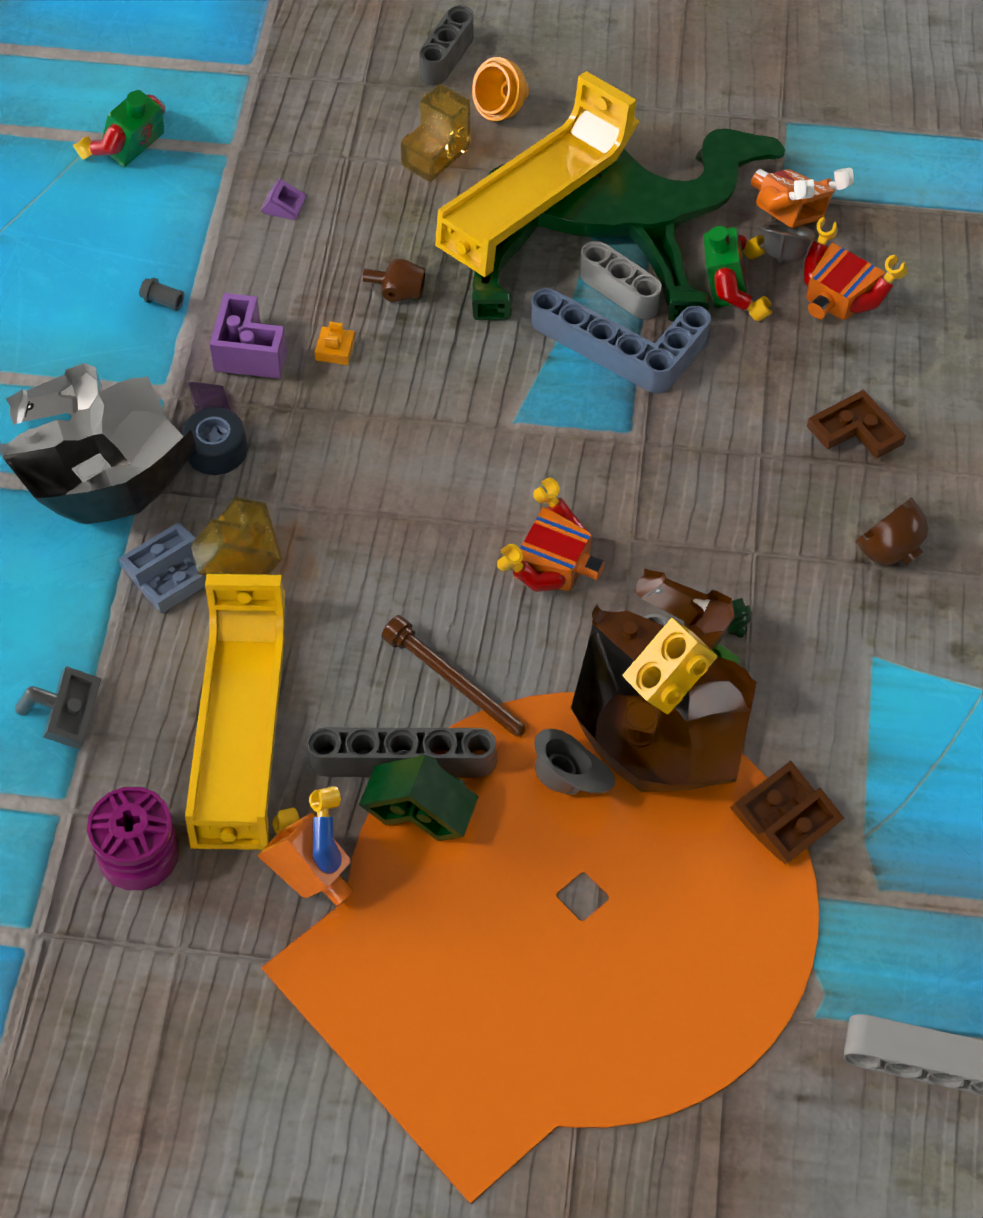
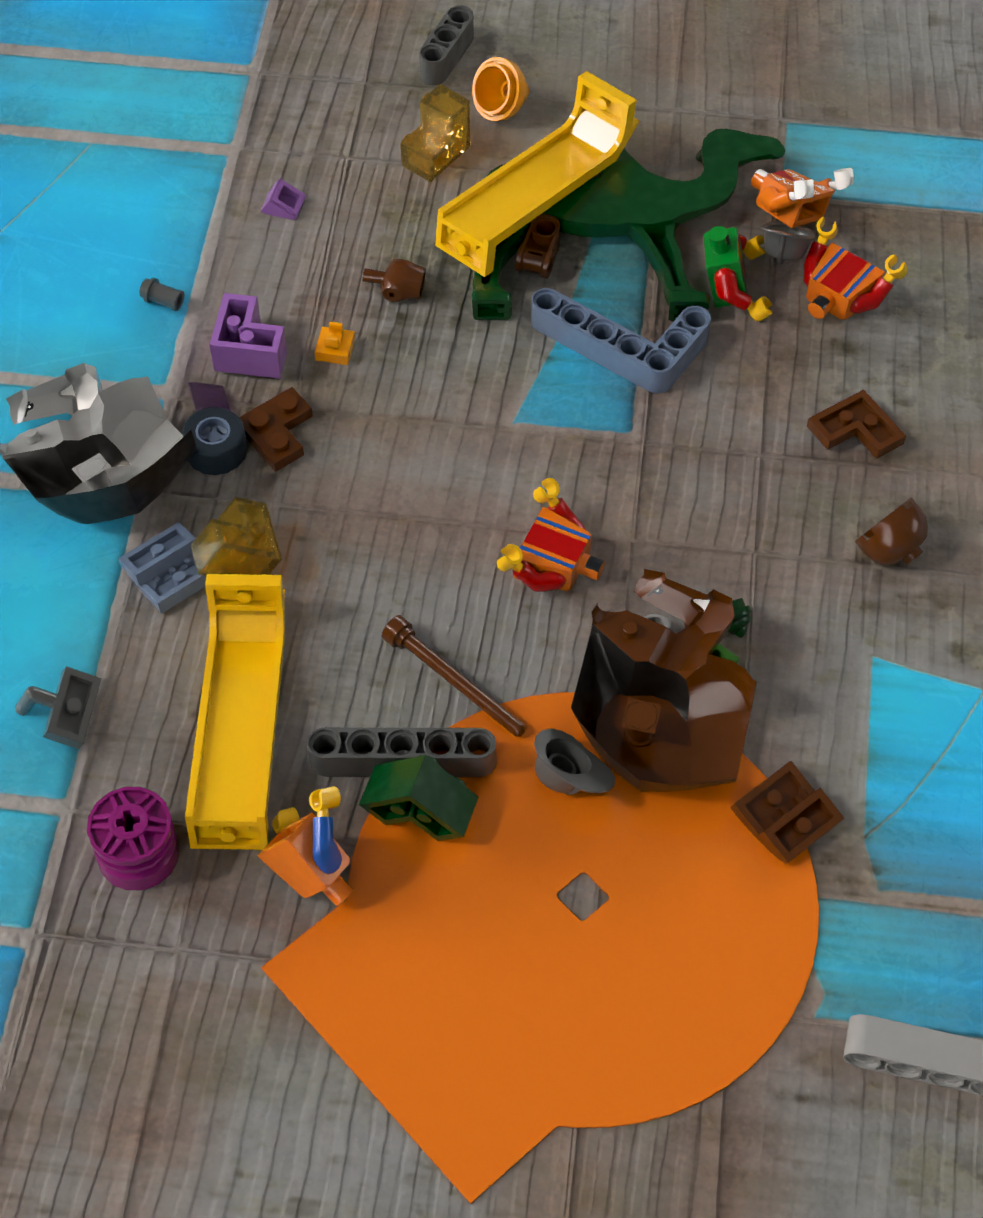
green torso [73,90,166,167] -> none
light grey beam [580,241,662,319] -> none
yellow brick [622,618,718,715] -> none
none -> reddish brown plate [239,387,313,472]
none -> reddish brown piece [515,214,560,279]

